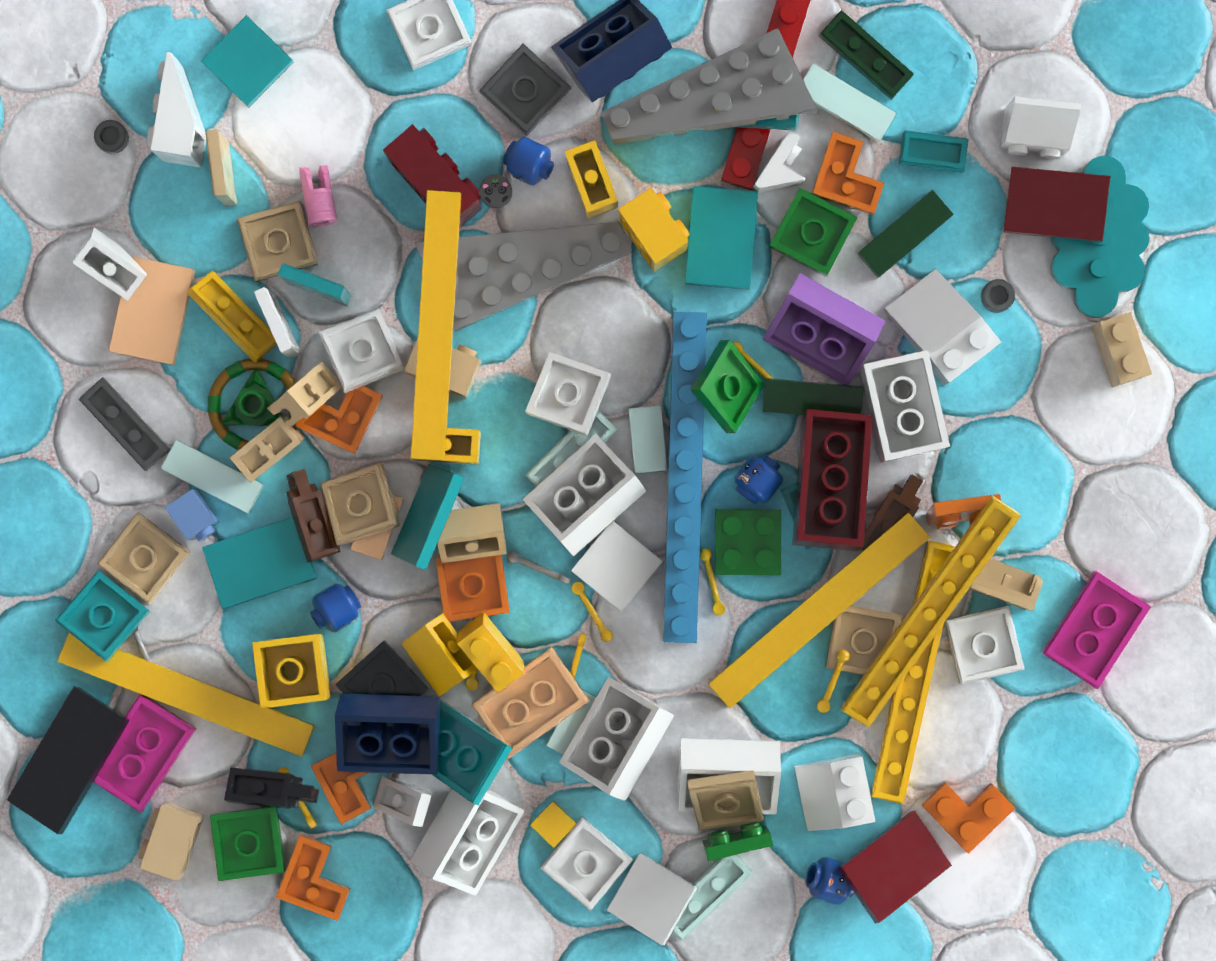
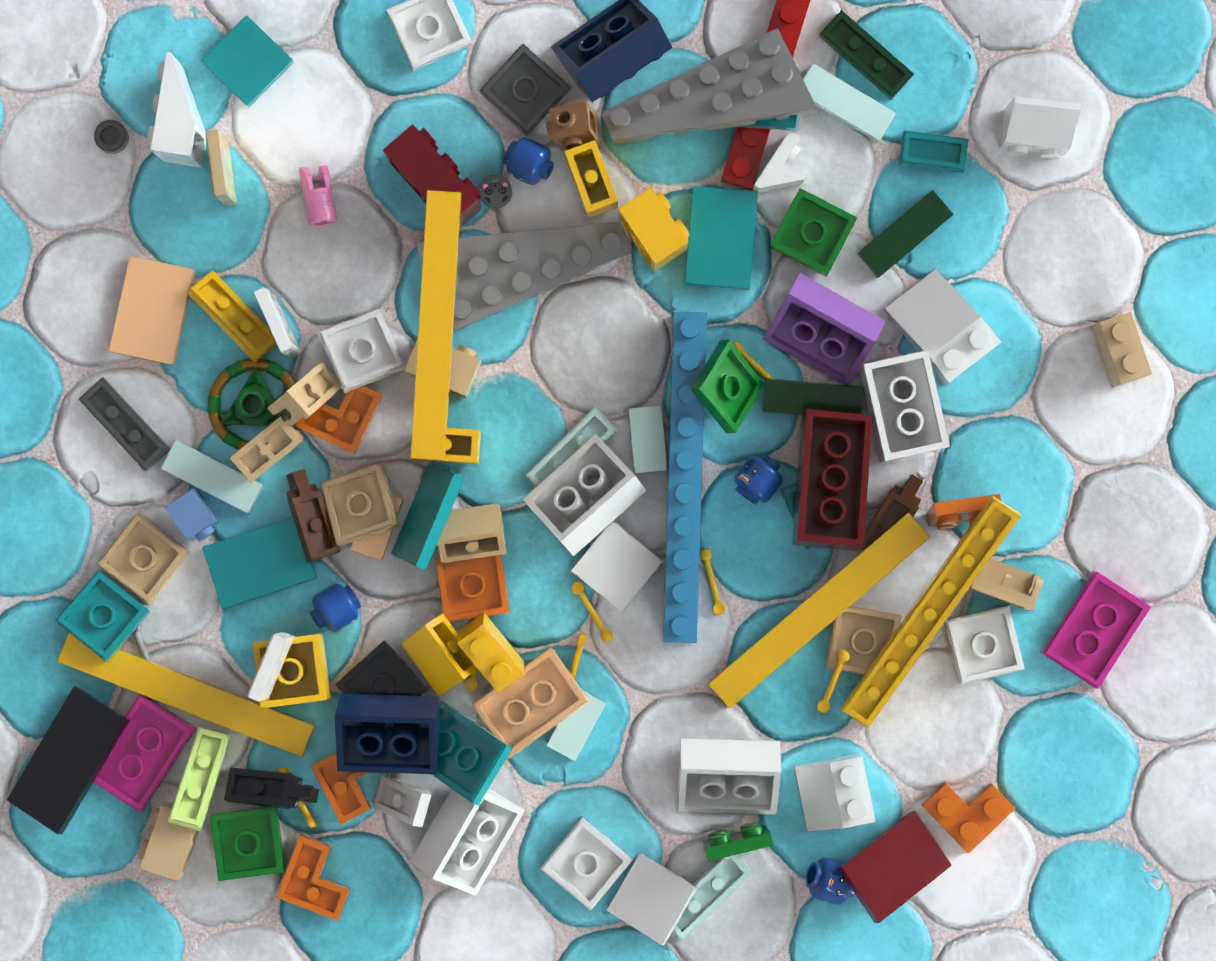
white slope [72,228,147,301] -> none
tan tile [237,201,318,282] -> none
teal tile [278,263,351,306] -> none
light grey hinge [507,550,571,585] -> none
white plate [525,352,611,436] -> none
yellow tile [530,800,577,848] -> none
white slope [559,677,675,801] -> none
tan tile [688,770,764,830] -> none
green plate [715,509,781,575] -> none
orange plate [812,132,884,215] -> none
yellow tile [870,540,955,804] -> none
dark grey tile [981,279,1015,313] -> none
dark red tile [1003,167,1111,243] -> none
teal plate [1050,155,1150,318] -> none
none -> yellowish green tile [168,727,230,831]
none -> white tile [247,632,295,702]
none -> medium nougat brick [546,101,599,151]

